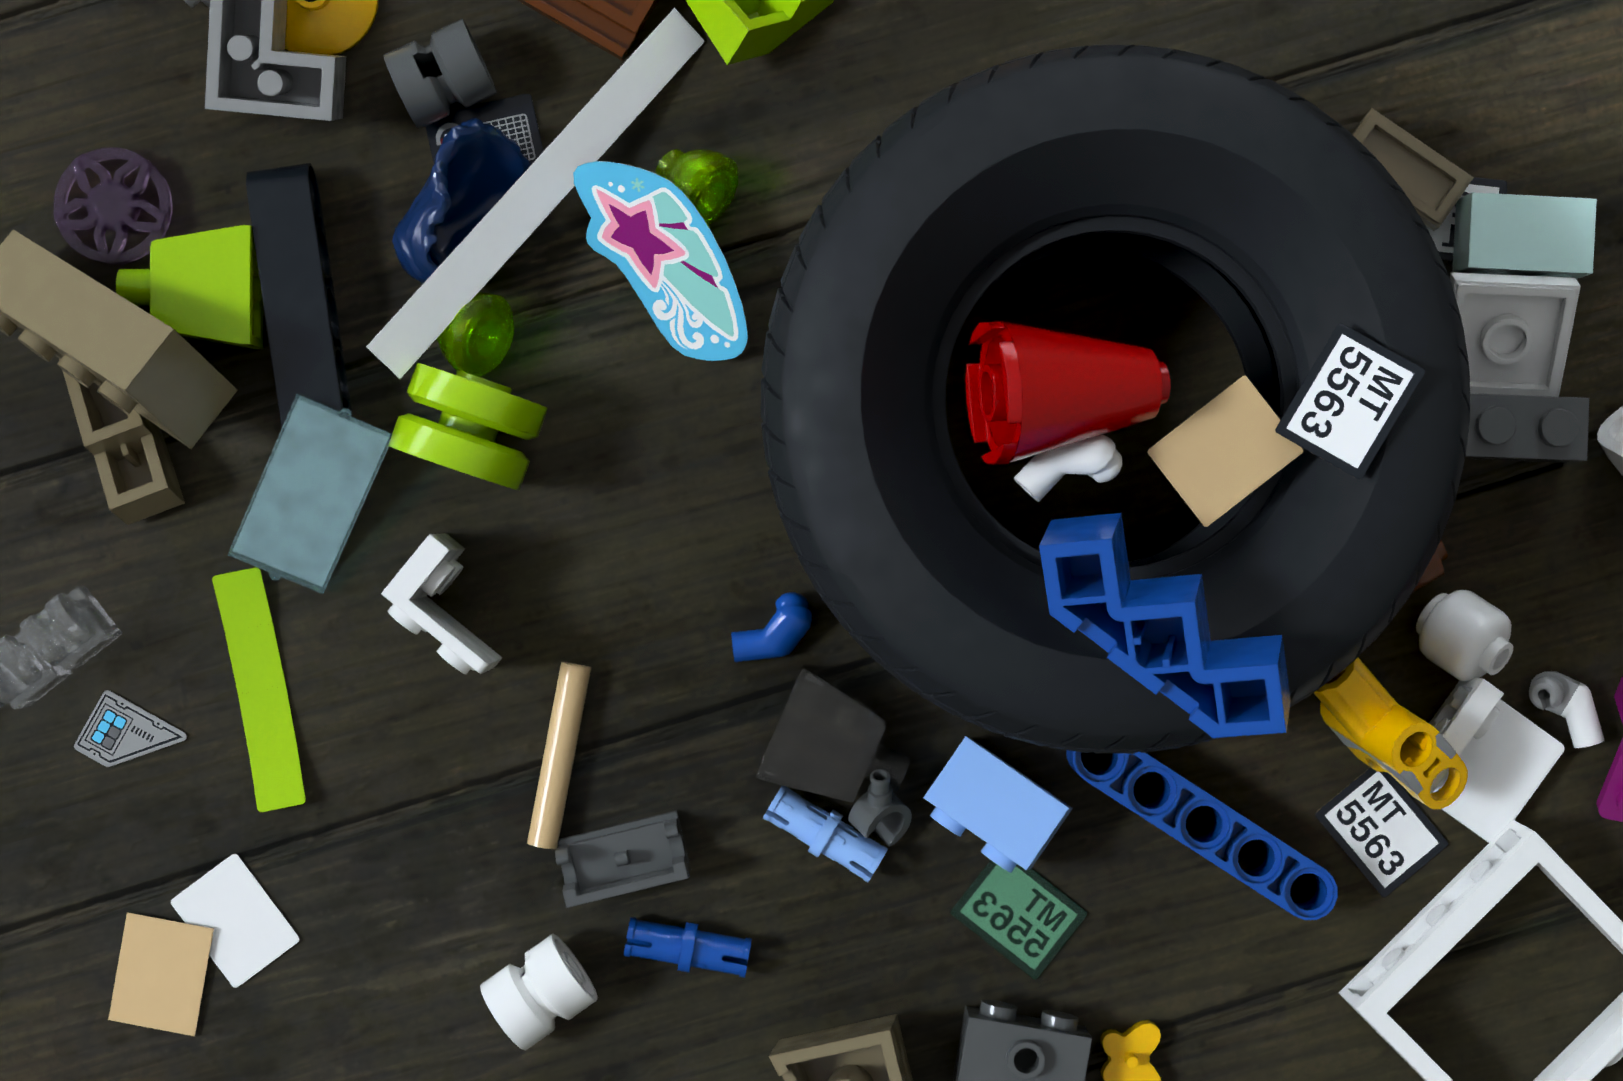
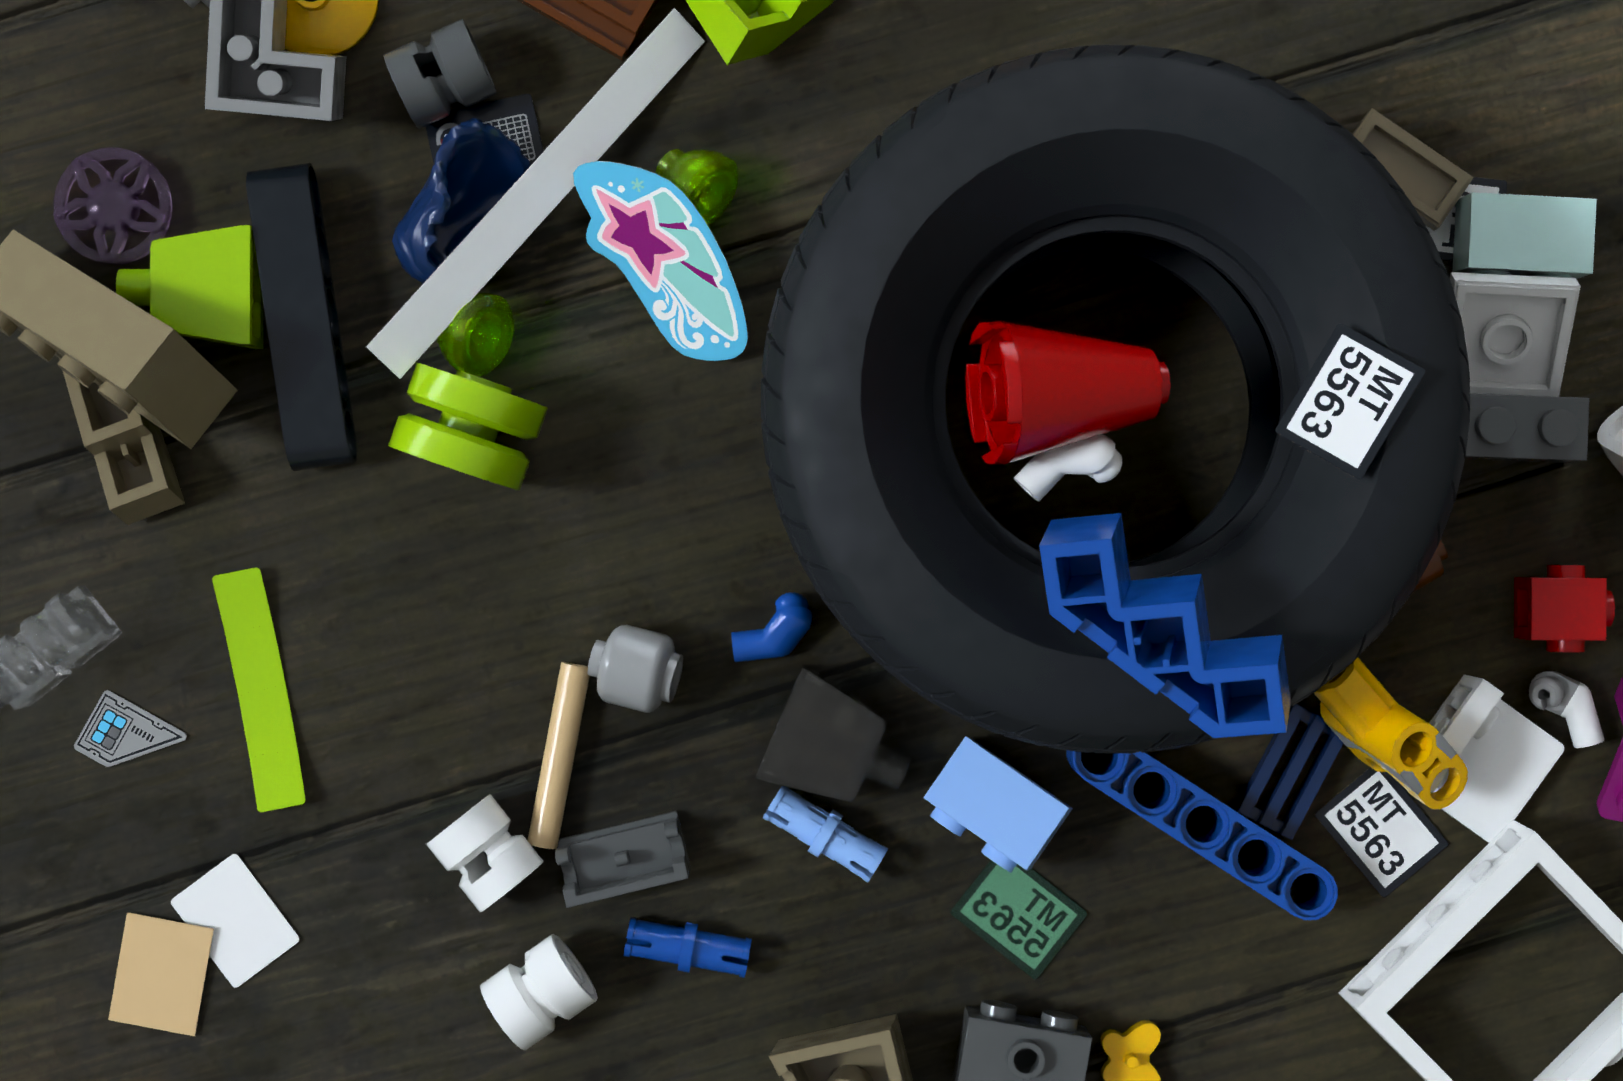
clear light blue piece [228,394,392,594] -> none
white bracket [381,533,502,675] -> none
dark grey piece [848,769,912,847] -> none
tan sticker [1147,376,1303,527] -> none
white head [1416,590,1513,681] -> none
none -> white wheel [426,794,544,912]
none -> light grey head [588,625,683,713]
none -> dark blue tile [1234,704,1343,840]
none -> red brick [1514,565,1615,652]

